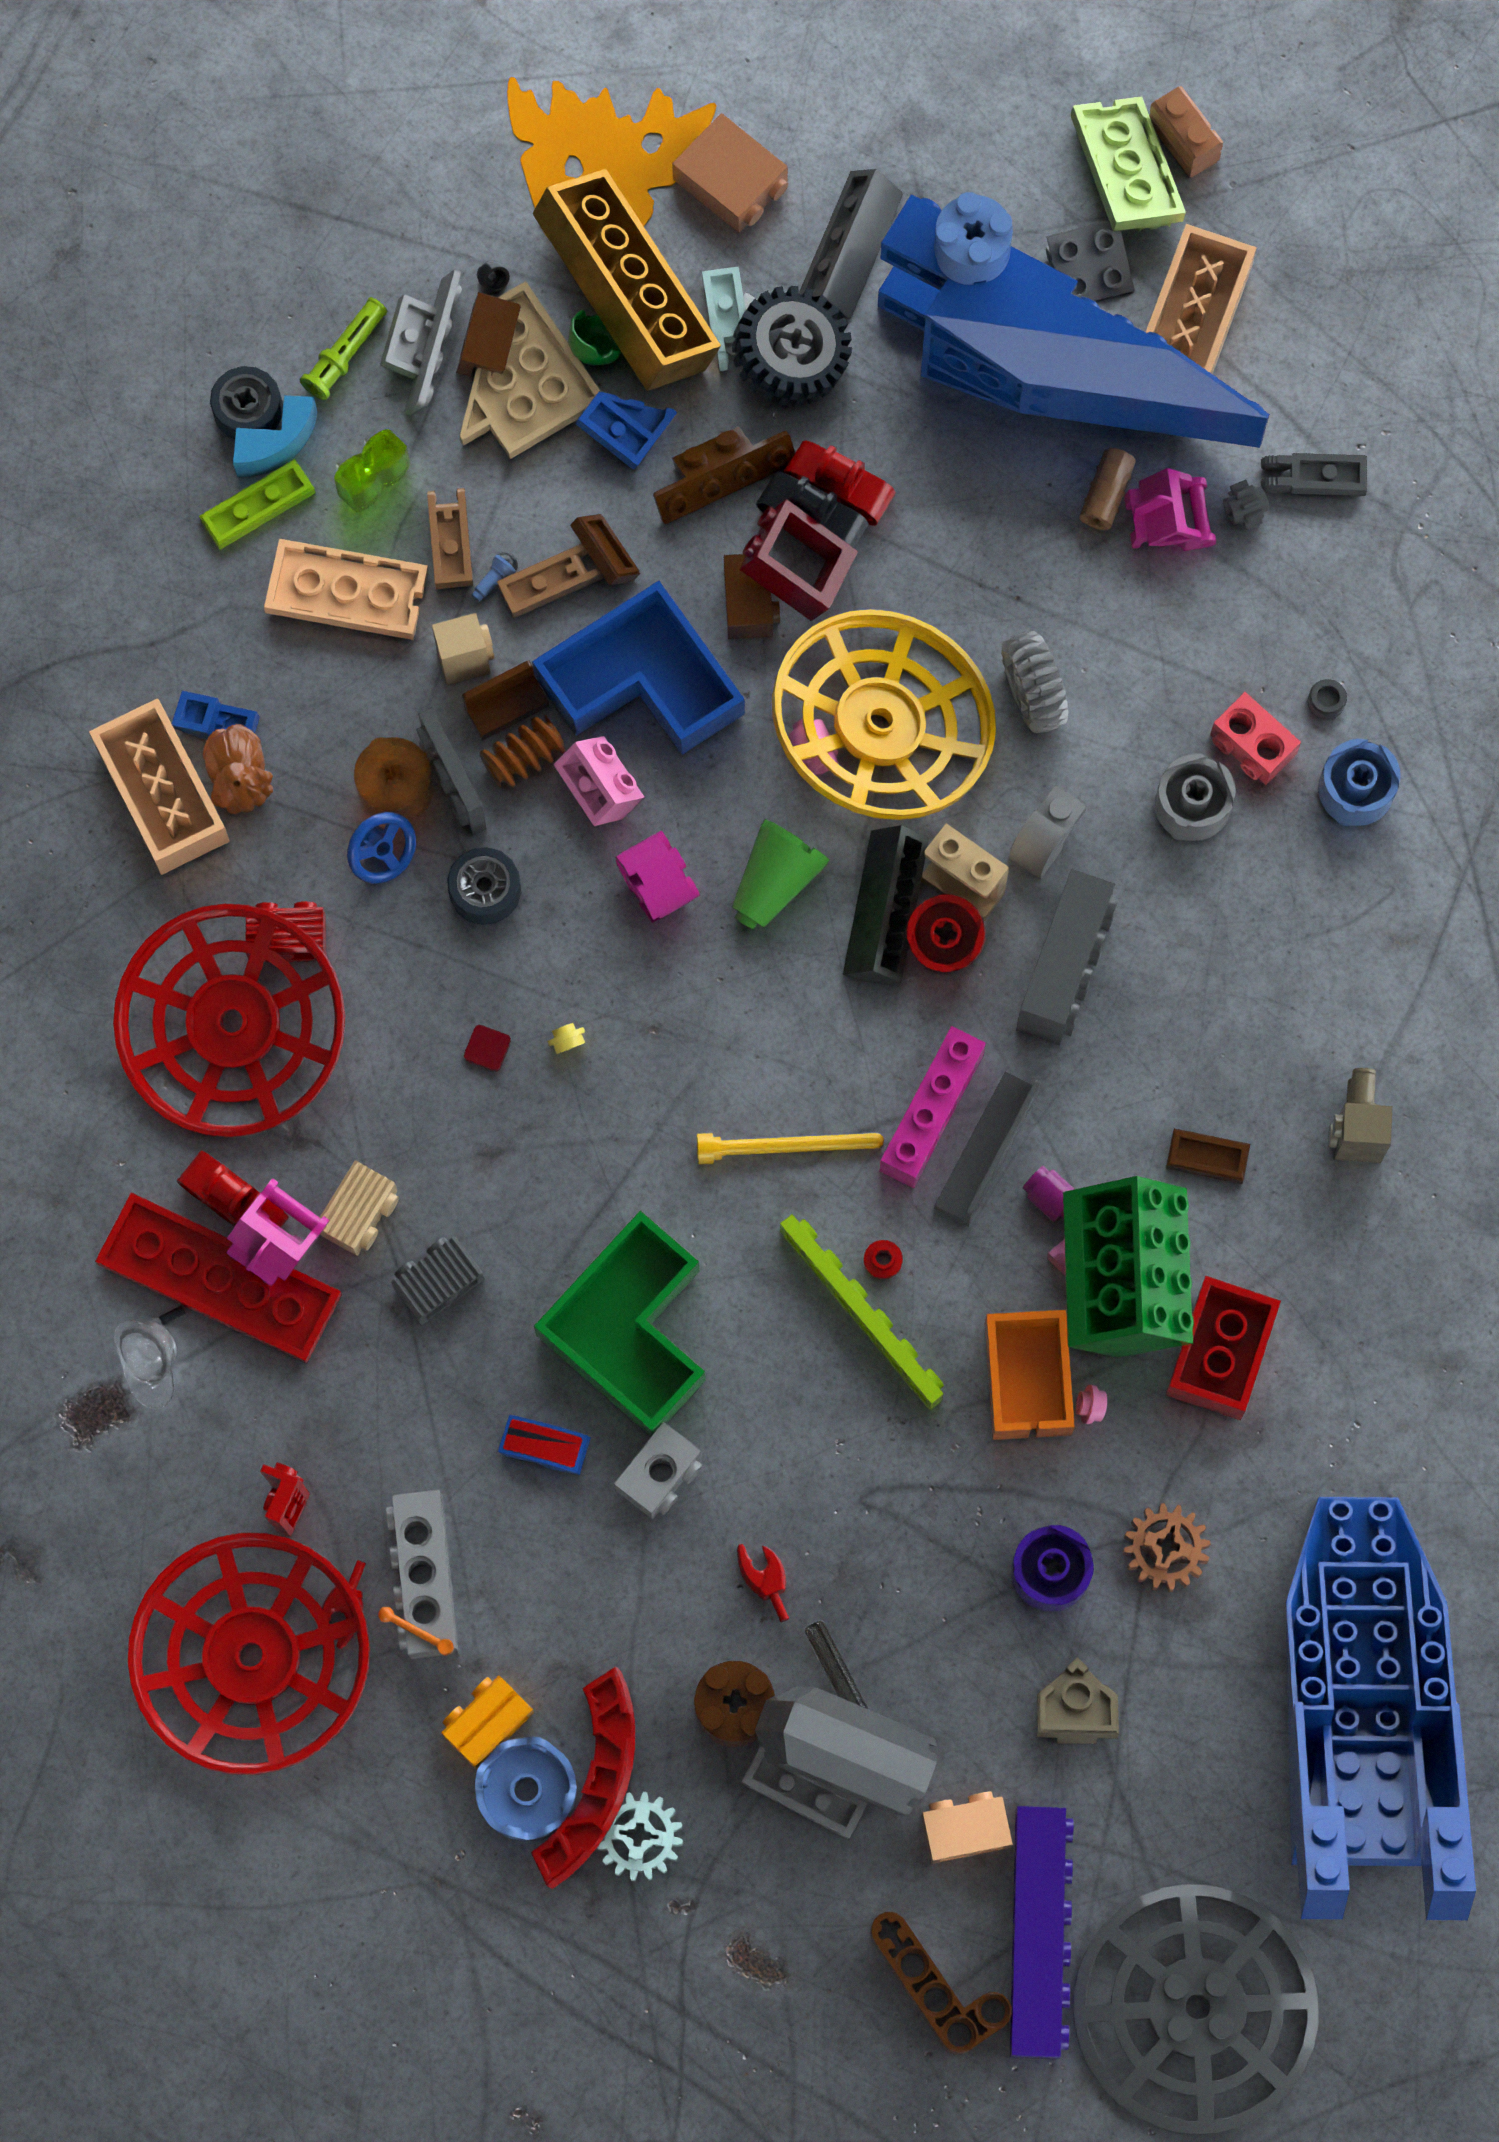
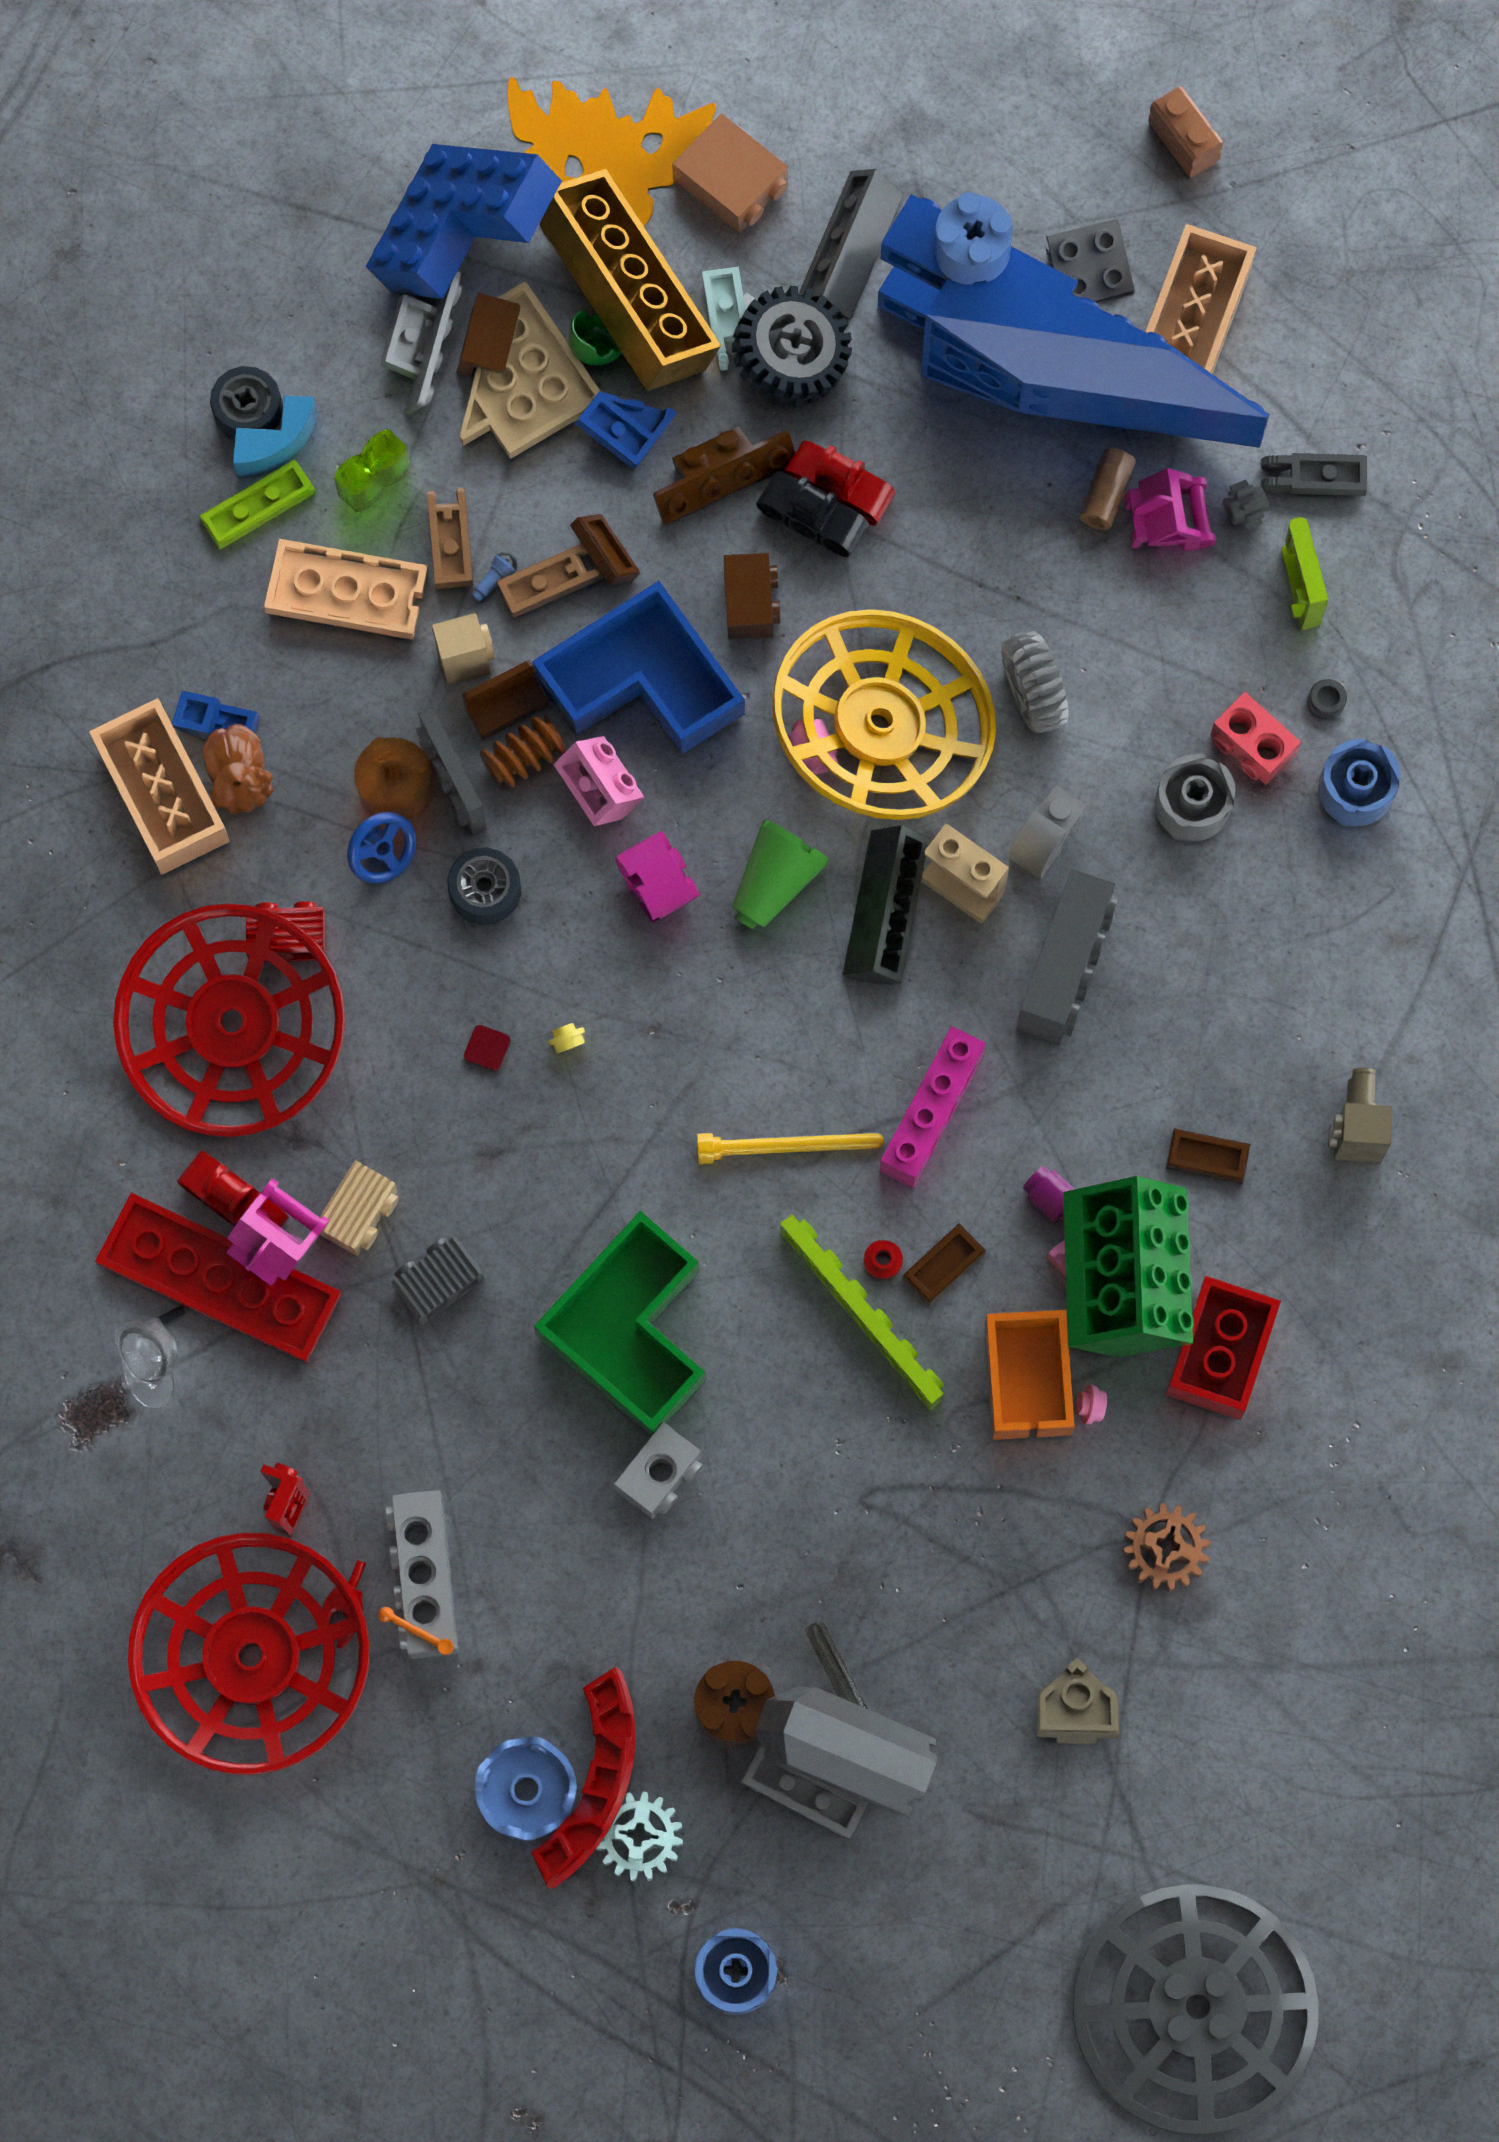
lime pin [300,297,388,400] -> none
light orange brick [441,1675,534,1770] -> none
black hinge [477,260,510,293] -> none
slope [498,1414,591,1475] -> none
red hand [737,1544,789,1622] -> none
dark red window [739,499,858,621] -> none
reddish brown beam [870,1912,1012,2055] -> none
red brick [907,894,986,972] -> none
light nougat brick [921,1792,1013,1864] -> none
dark grey panel [934,1072,1041,1227] -> none
dark purple brick [1010,1806,1074,2059] -> none
dark purple brick [1011,1525,1094,1612] -> none
yellowish green piece [1070,96,1186,233] -> none
blue piece [1286,1497,1476,1921] -> none
none -> blue piece [365,144,562,299]
none -> medium blue brick [695,1928,777,2015]
none -> reddish brown tile [902,1223,986,1306]
none -> lime container [1281,517,1329,630]

